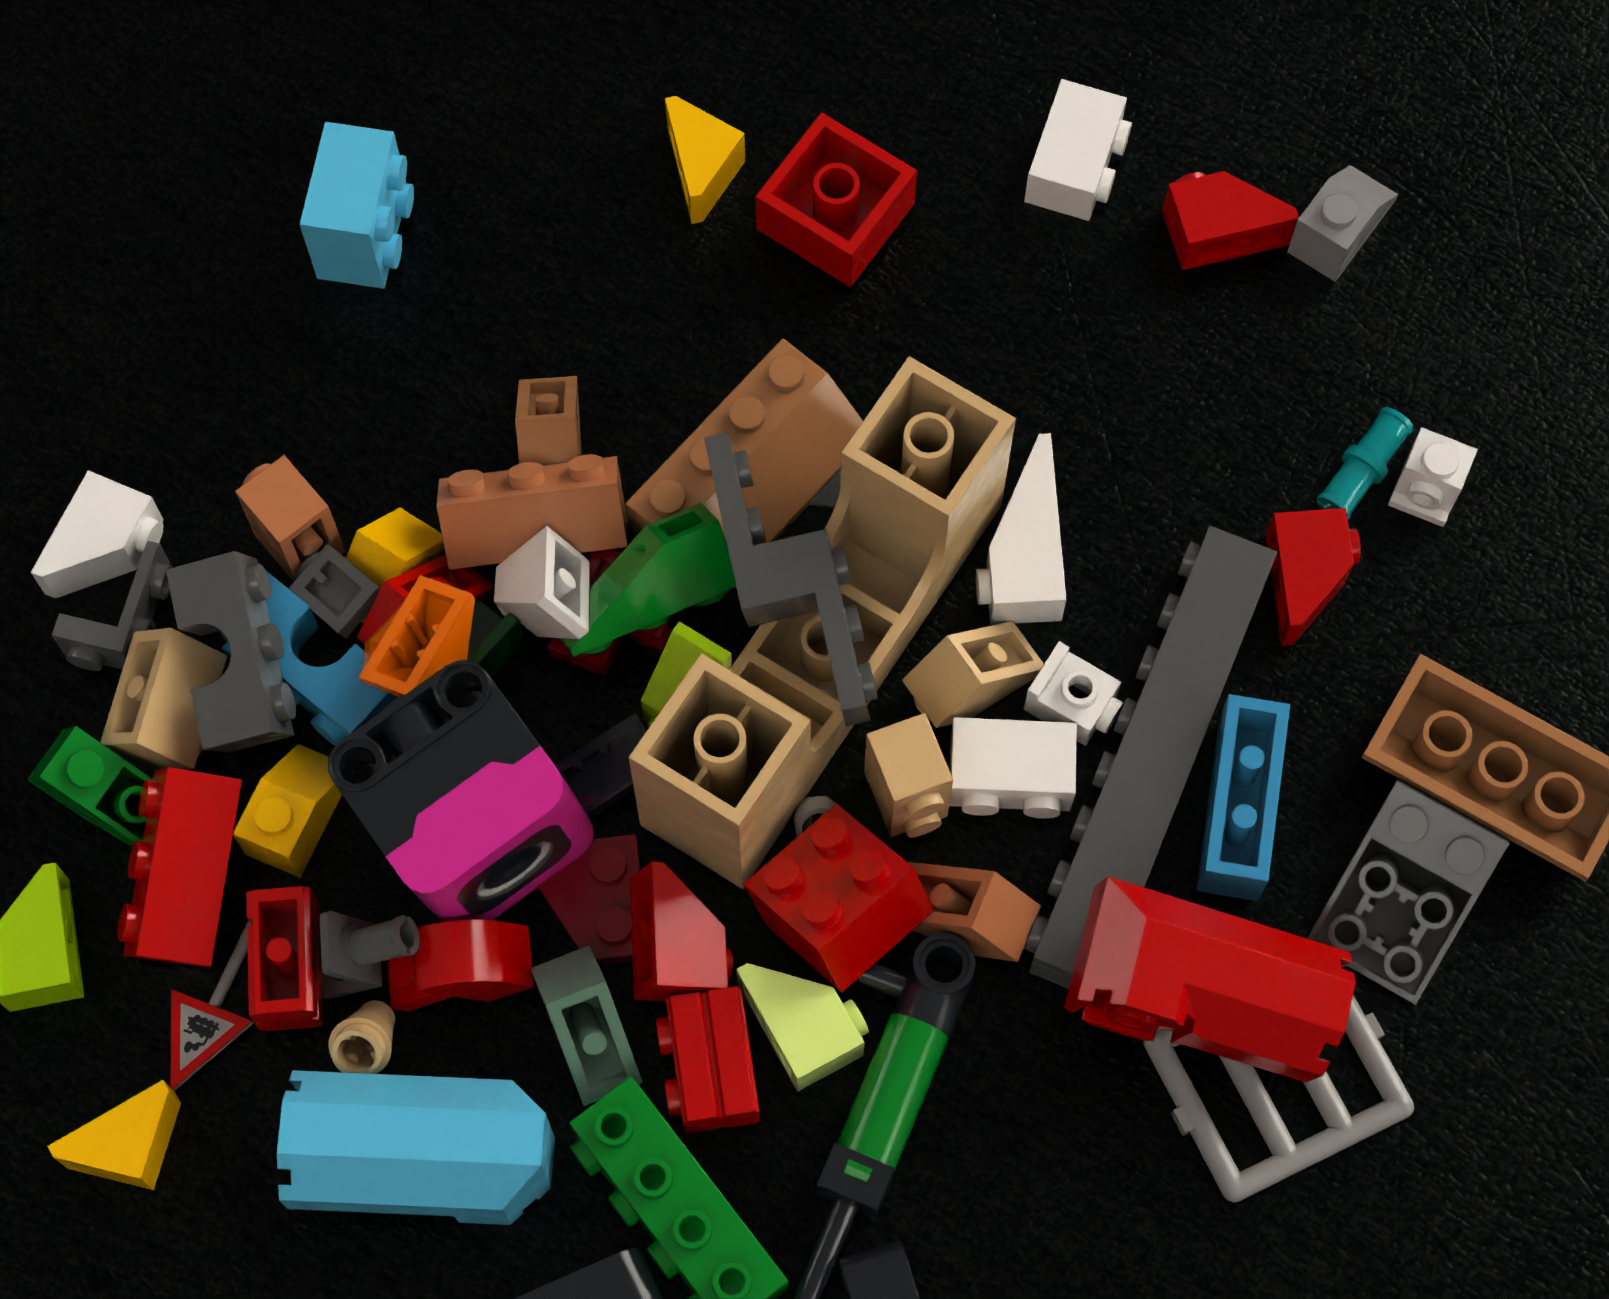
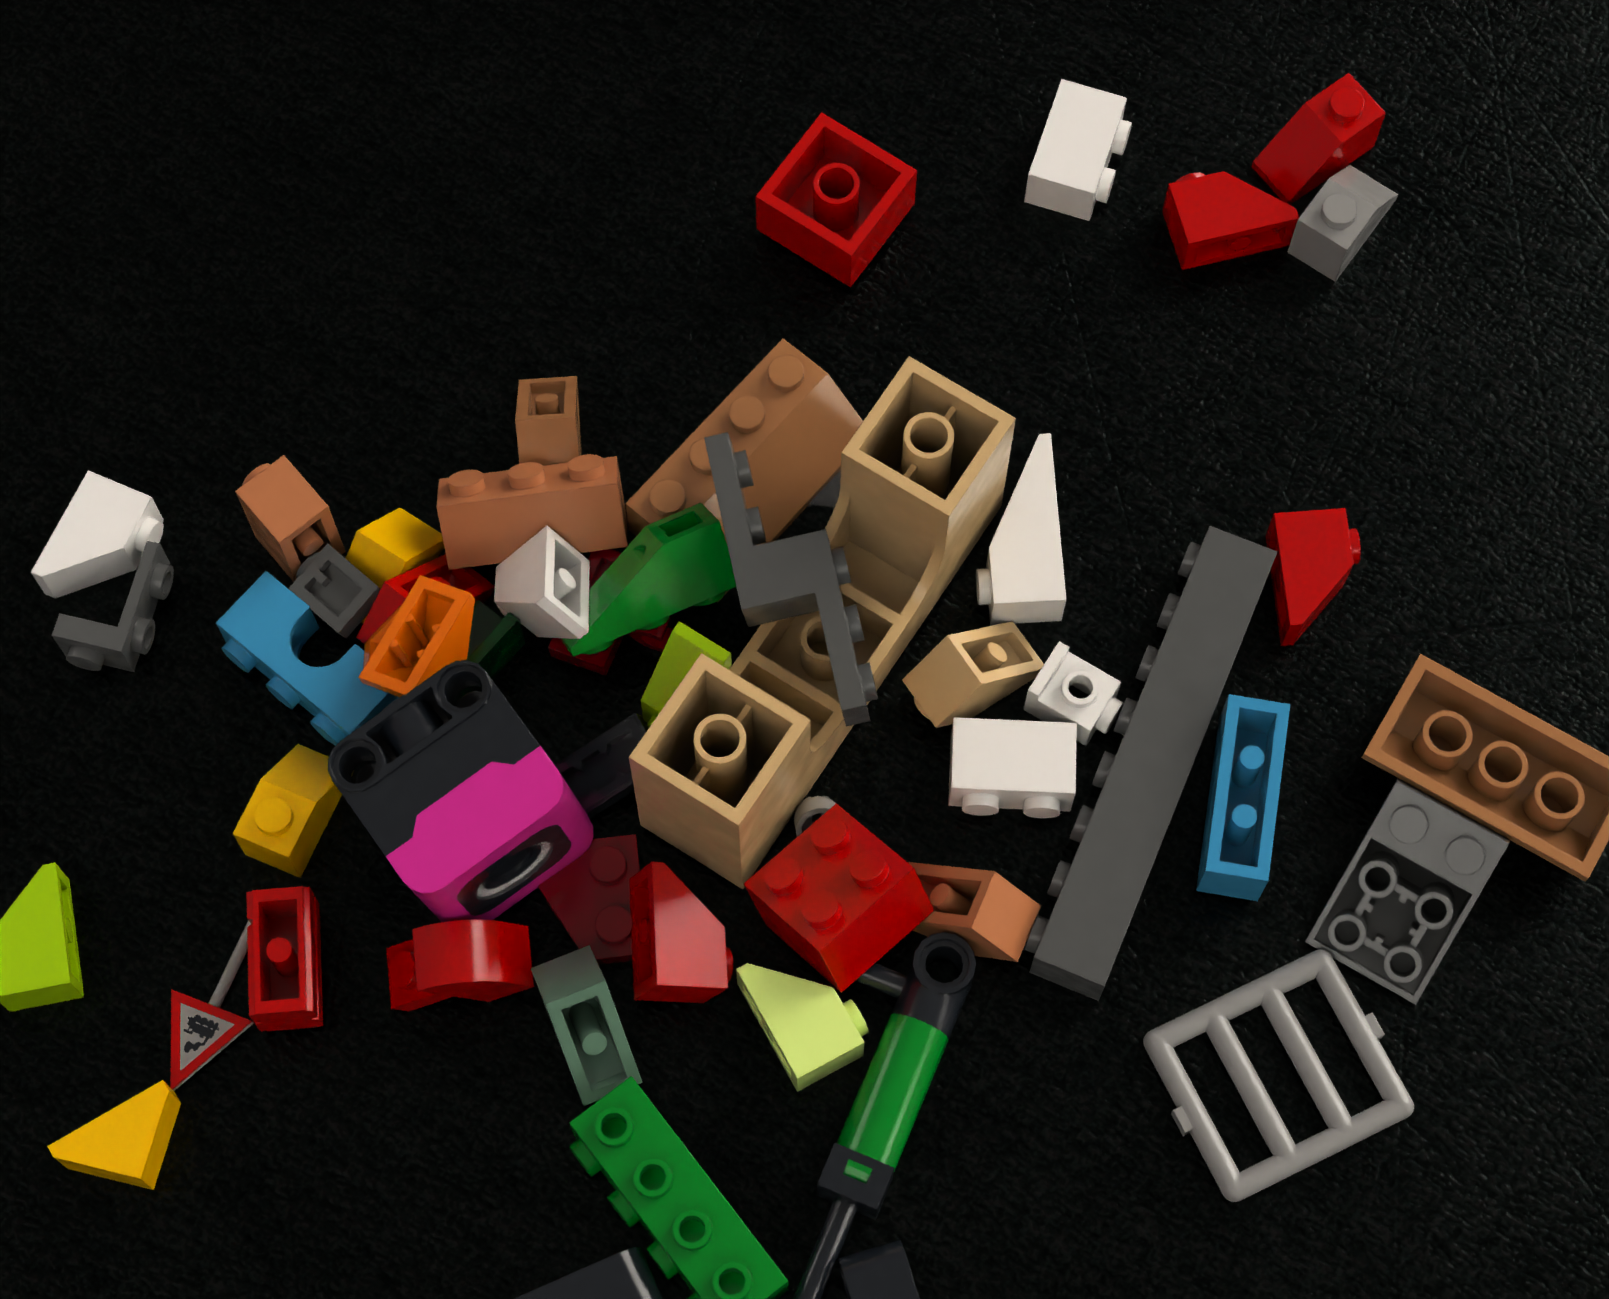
green slope [27,726,153,847] -> none
tan brick [100,628,227,770] -> none
red brick [117,767,242,967] -> none
dark grey arch [166,551,296,754] -> none
medium azure brick [277,1070,555,1225] -> none
medium azure brick [300,122,414,289] -> none
dark grey bracket [320,911,420,999] -> none
tan cone [328,1000,395,1074] -> none
red brick [656,986,760,1133] -> none
yellow slope [665,96,745,224] -> none
tan brick [864,713,953,838] -> none
red brick [1064,876,1356,1082] -> none
teal pin [1317,407,1413,520] -> none
white brick [1388,427,1478,527] -> none
none -> red slope [1251,73,1386,205]

